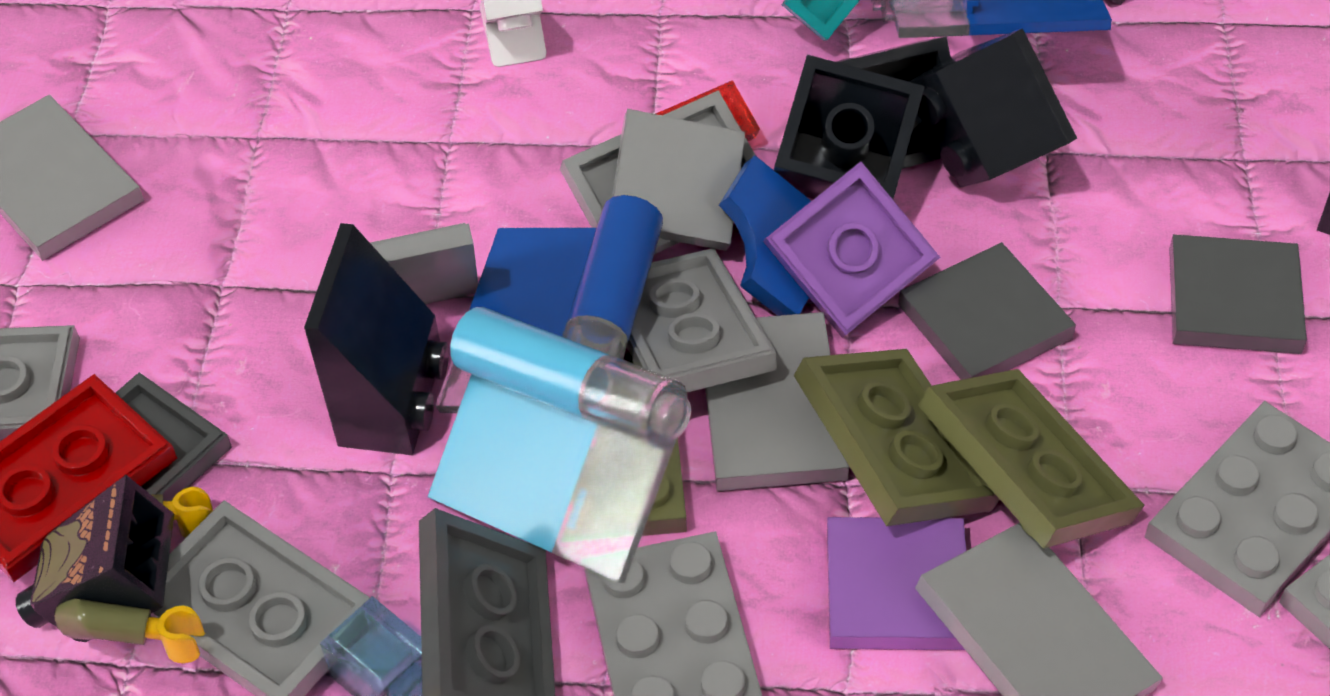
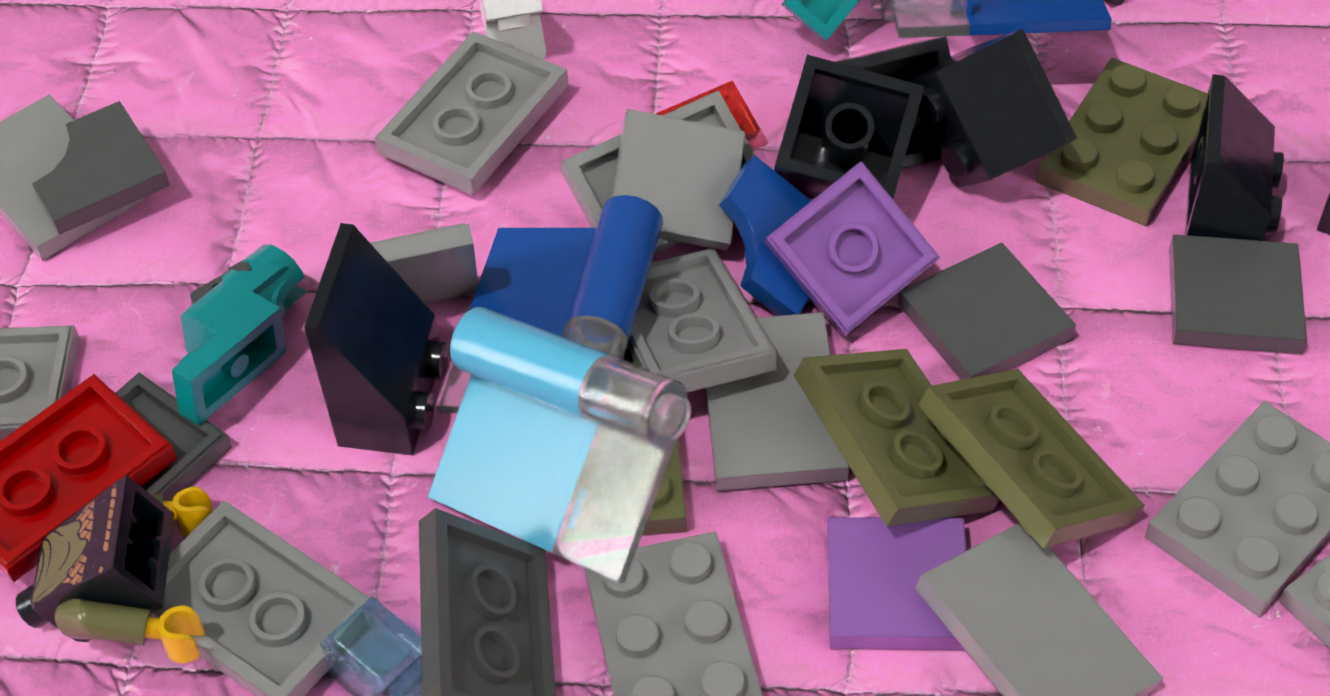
none -> dark grey tile [32,101,170,235]
none -> teal plate [172,244,306,426]
none -> light grey plate [375,31,569,196]
none -> olive plate [1036,57,1207,226]
none -> black slope [1185,74,1284,241]

